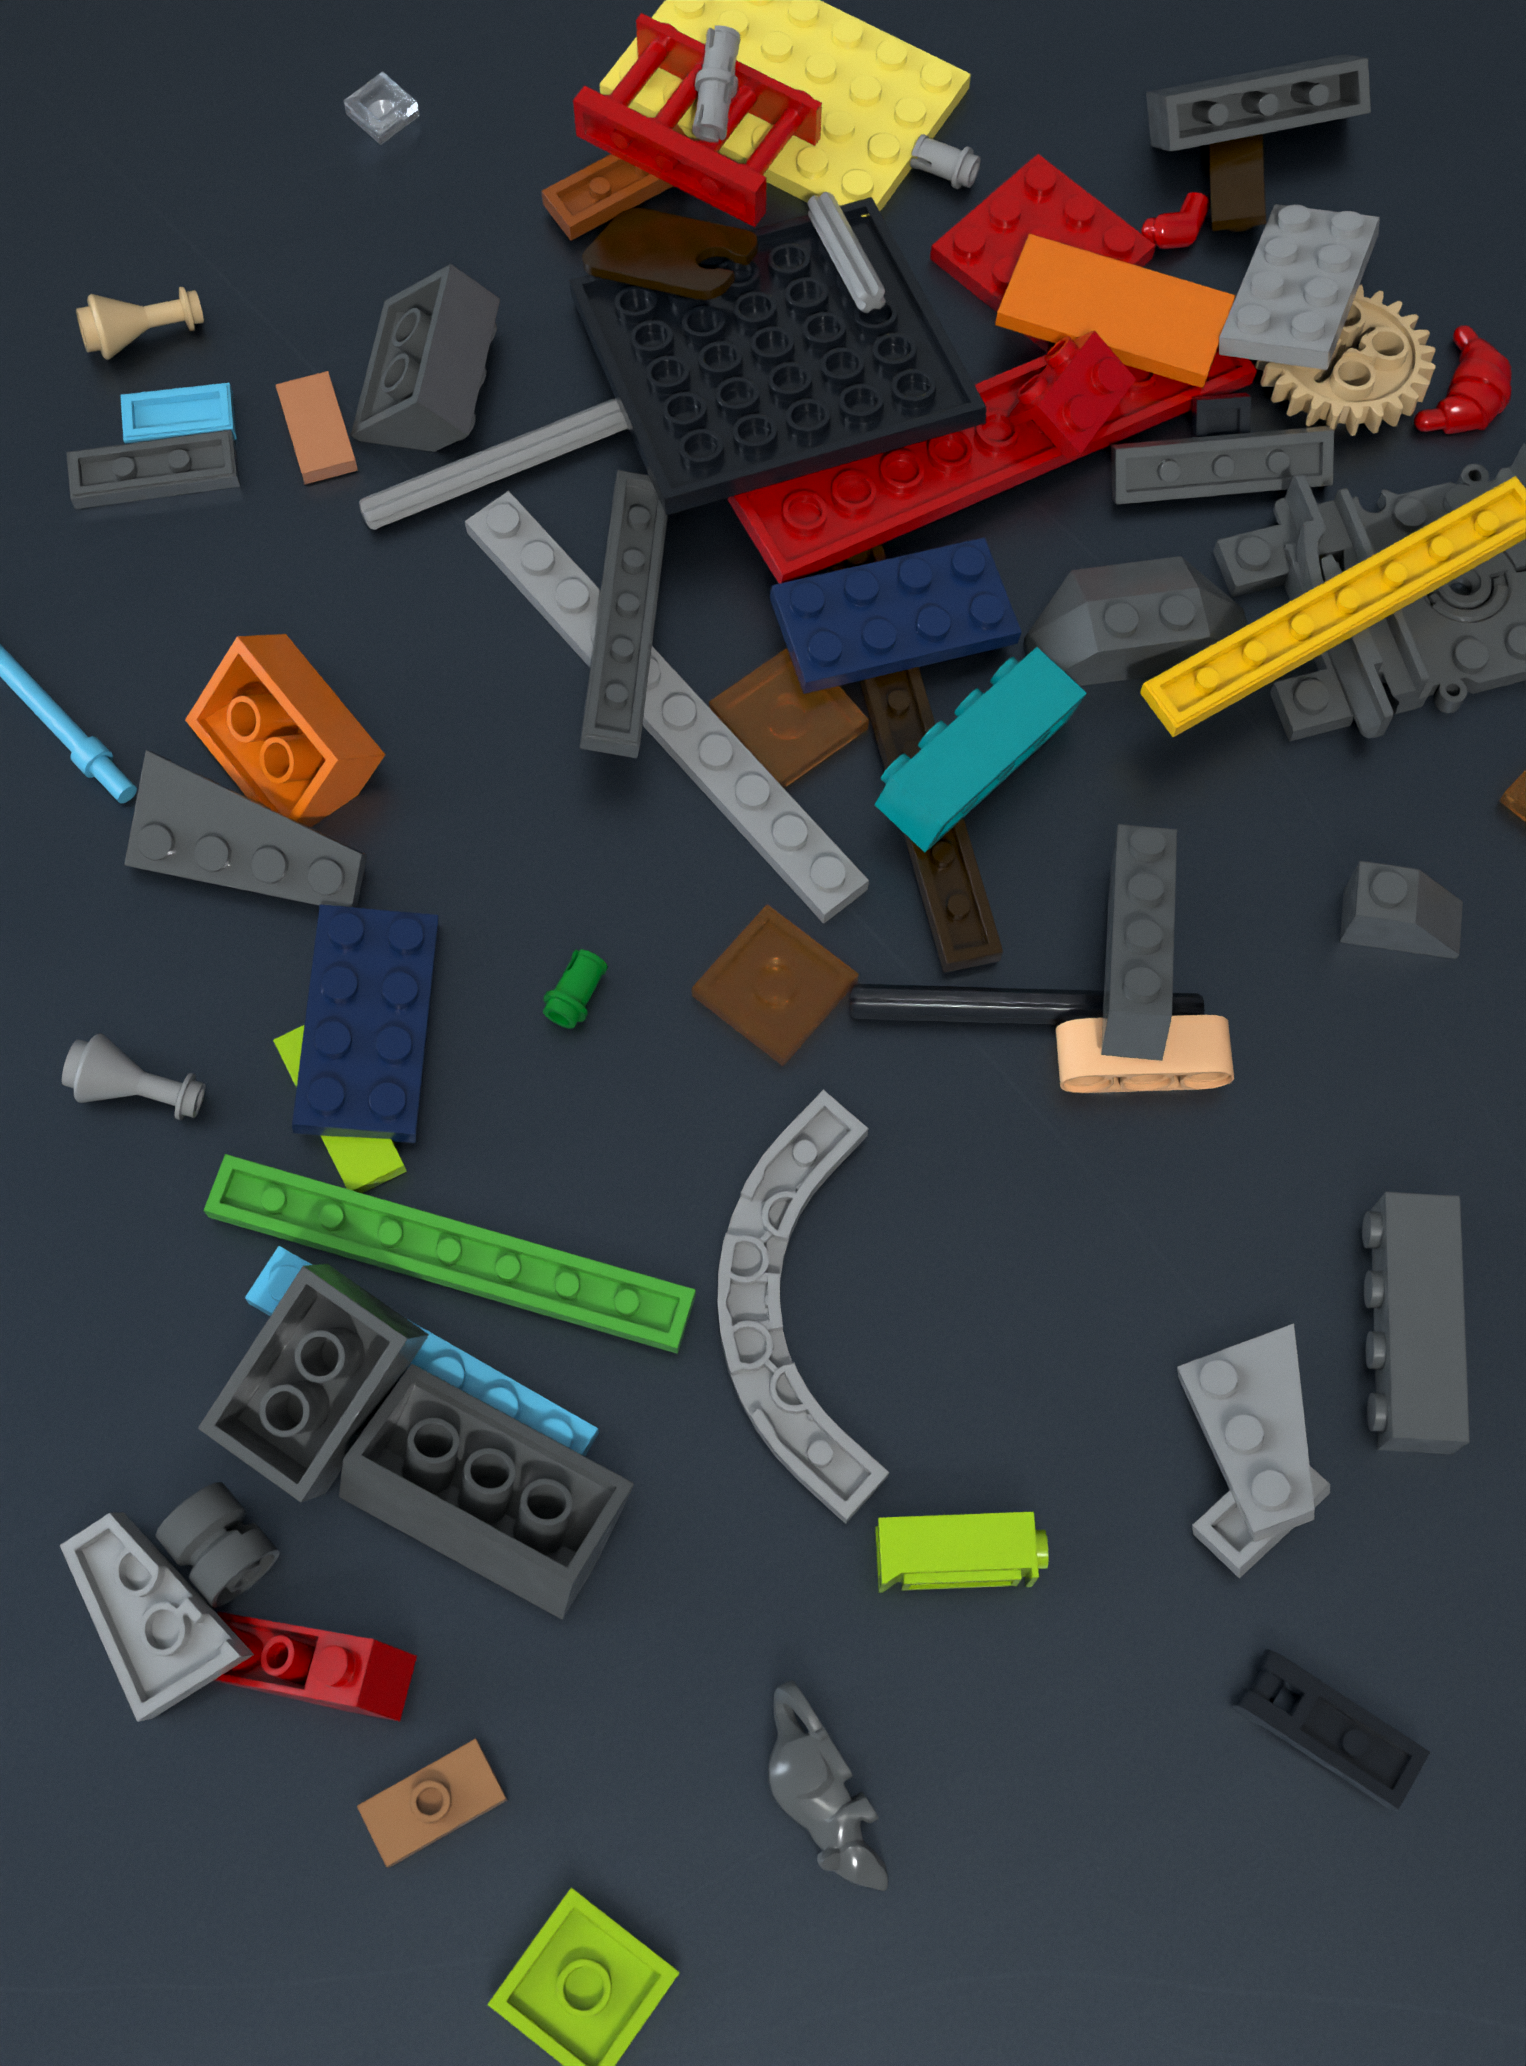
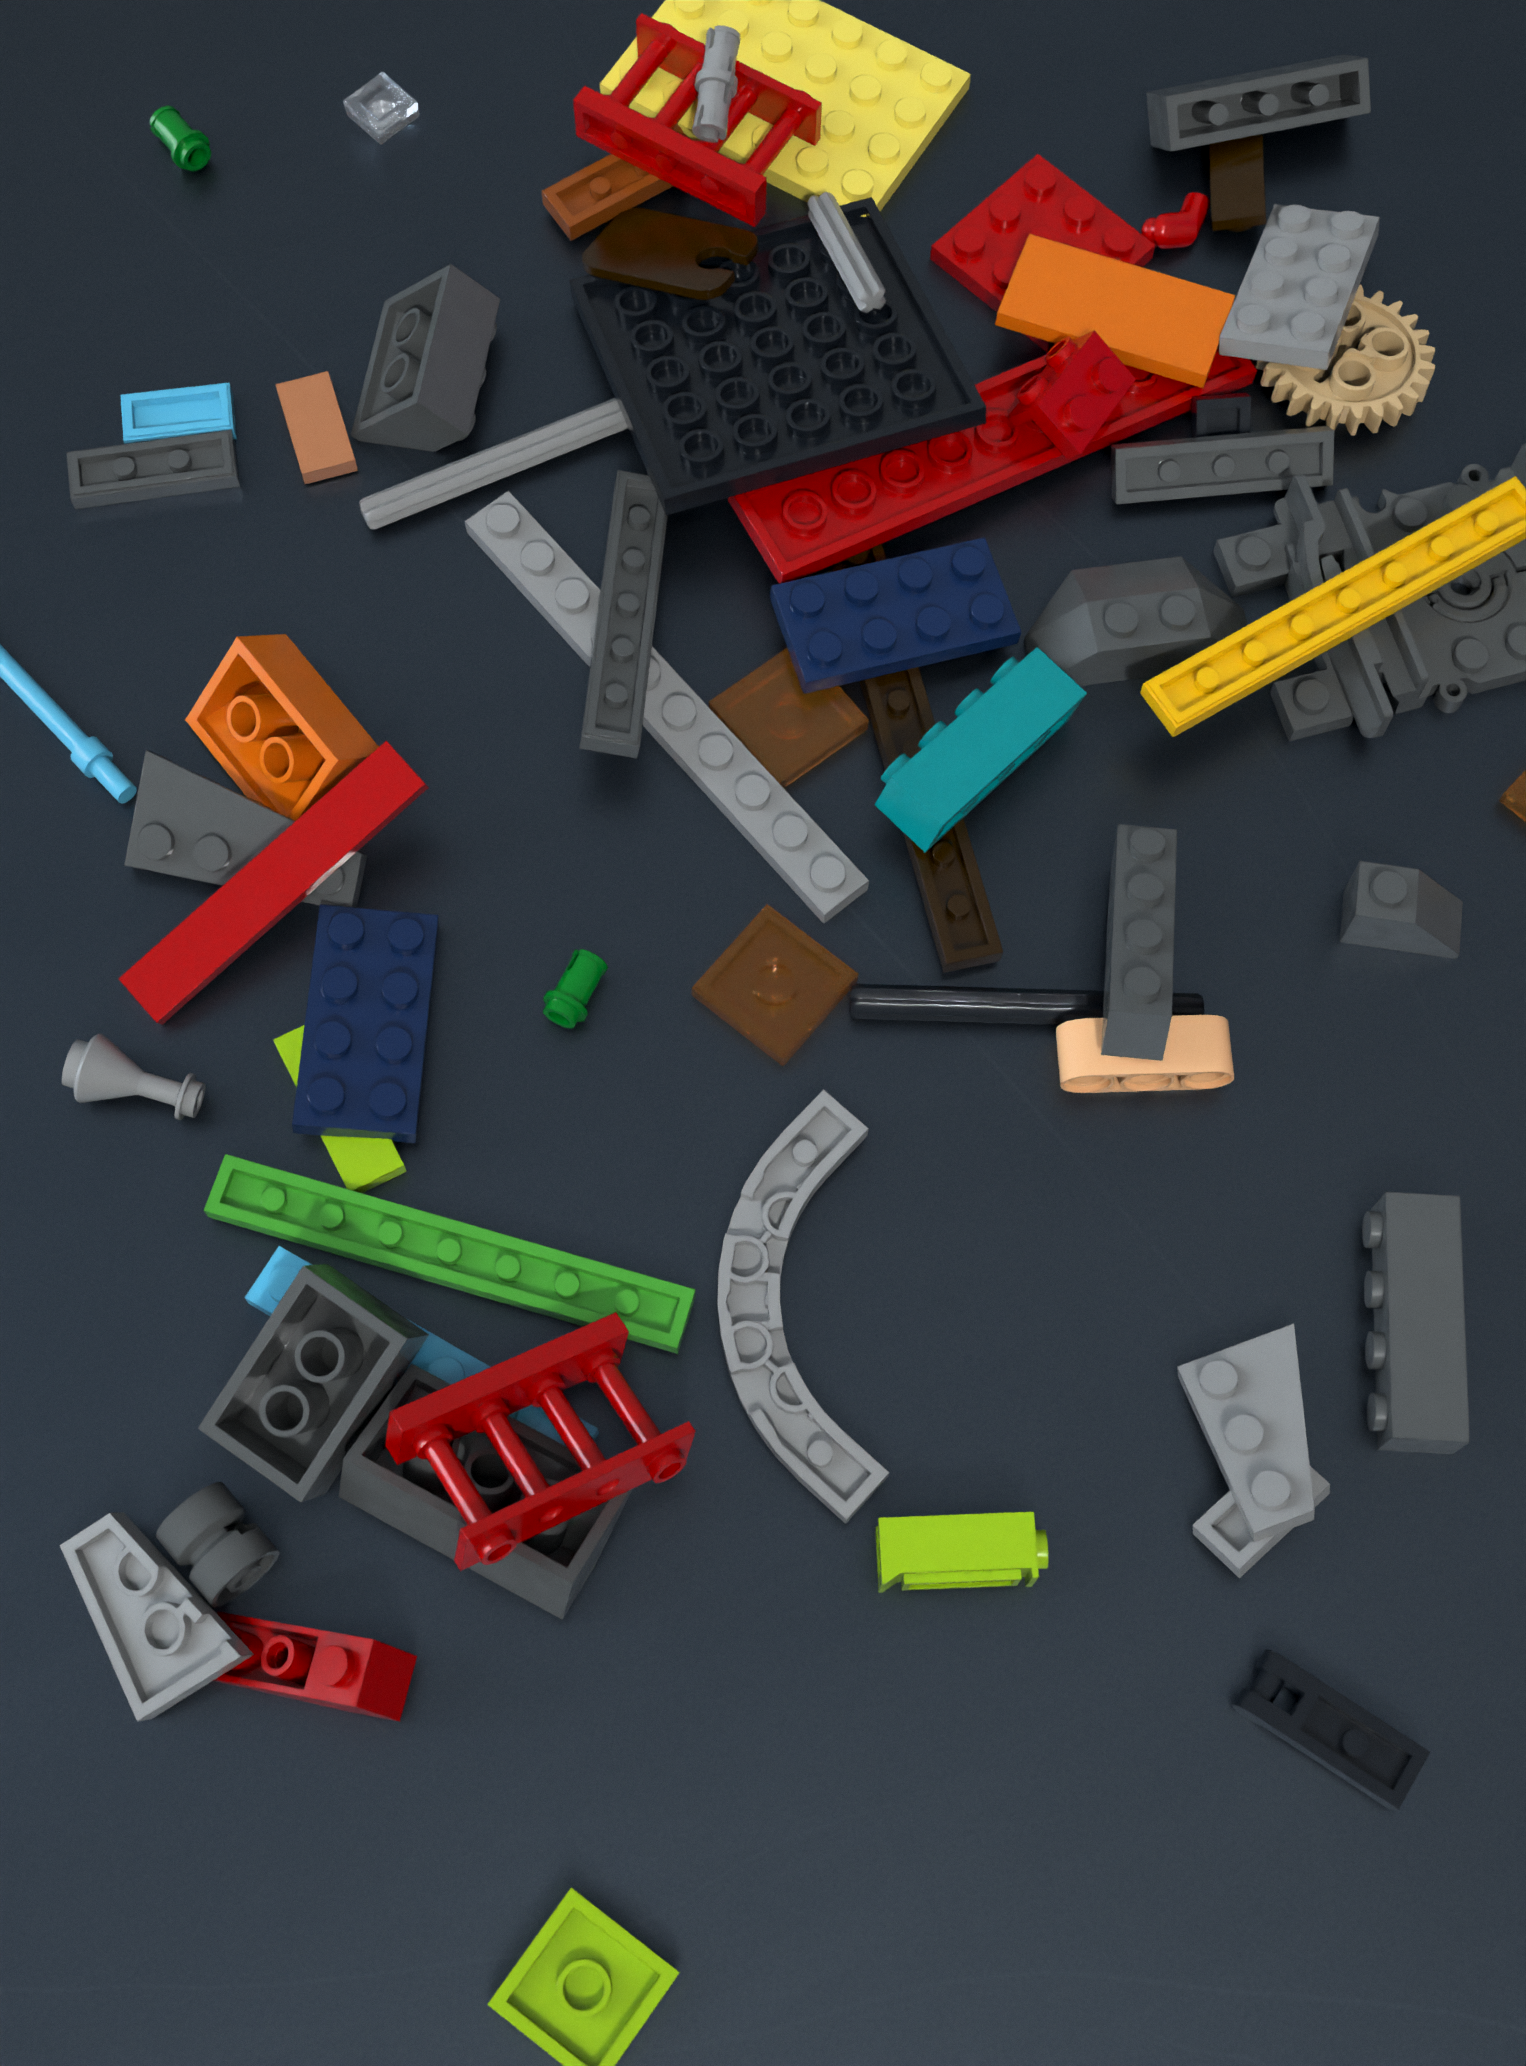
tan piece [76,287,204,360] -> none
medium nougat plate [357,1739,508,1868] -> none
dark grey animal [768,1680,888,1891] -> none
light grey pin [910,134,981,189] -> none
red piece [1414,325,1512,434] -> none
none -> red tile [118,740,429,1025]
none -> green pin [149,105,211,171]
none -> red fence [385,1312,696,1571]

